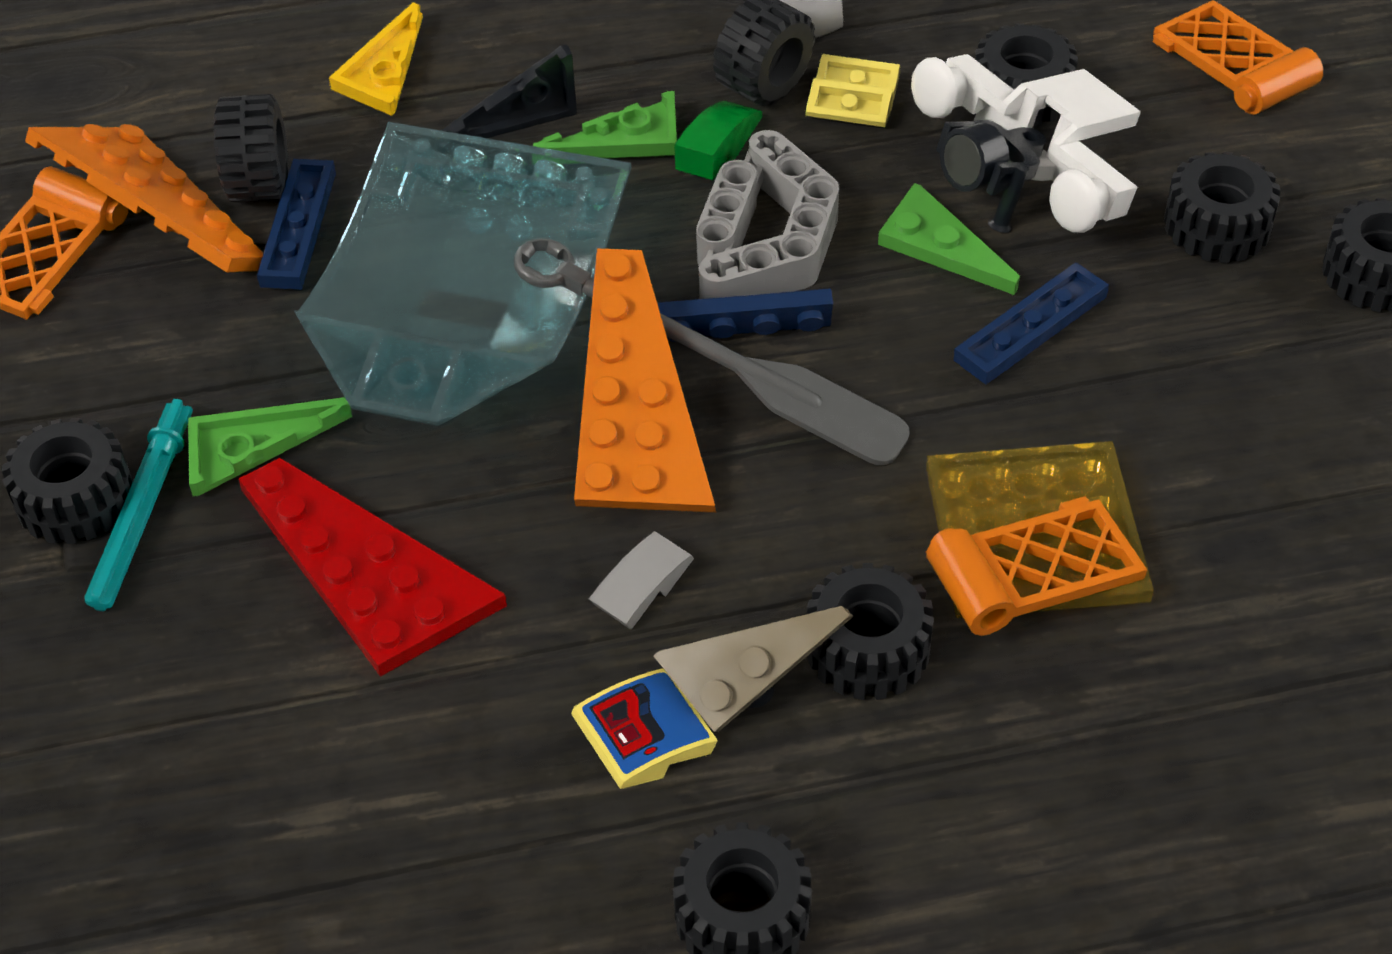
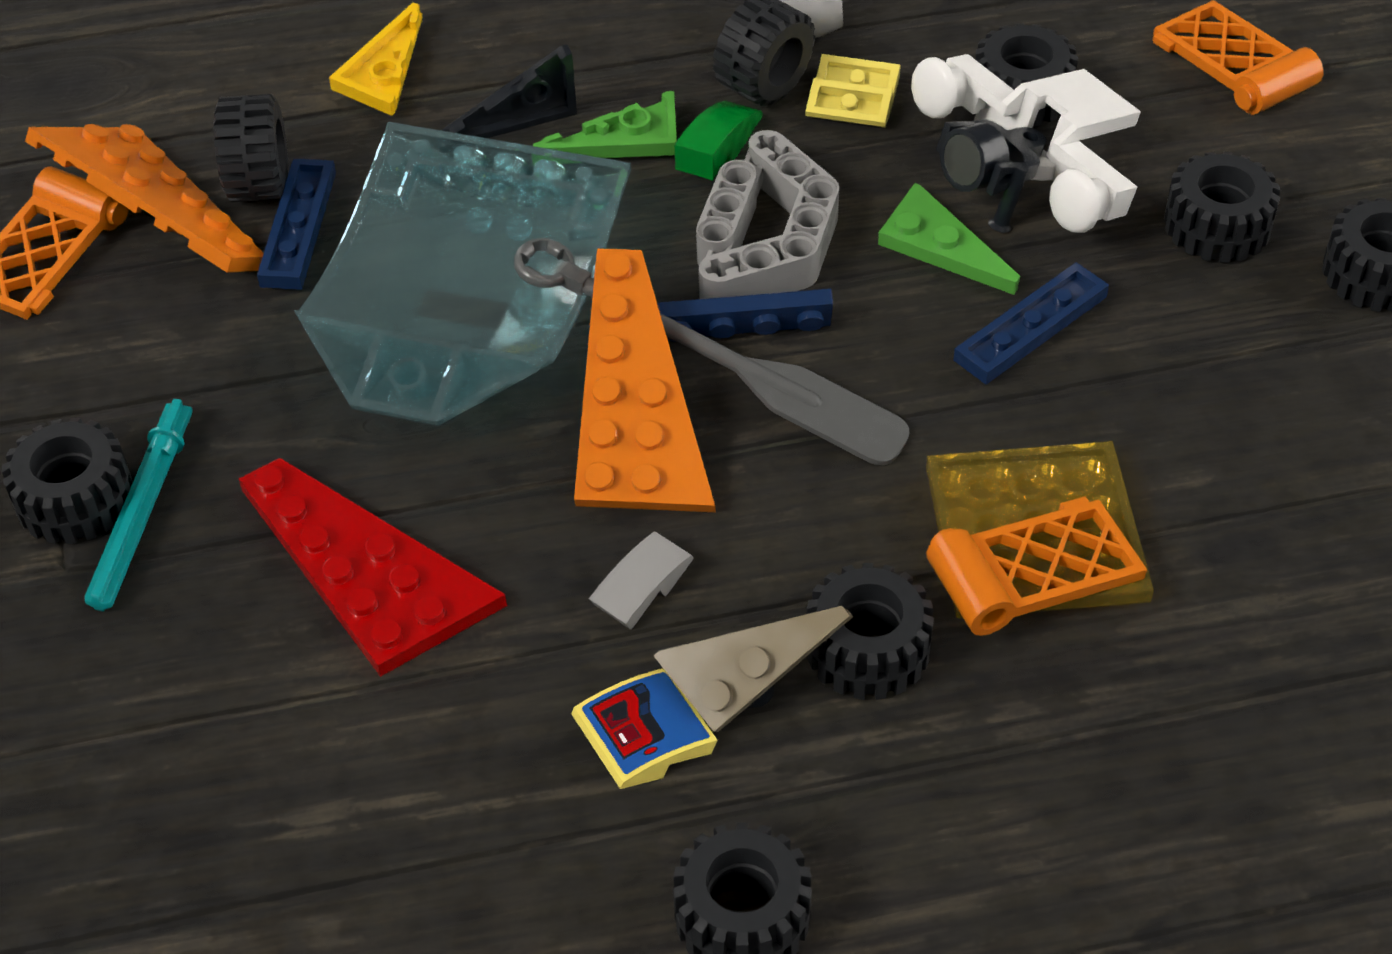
bright green wing [188,397,352,496] -> none

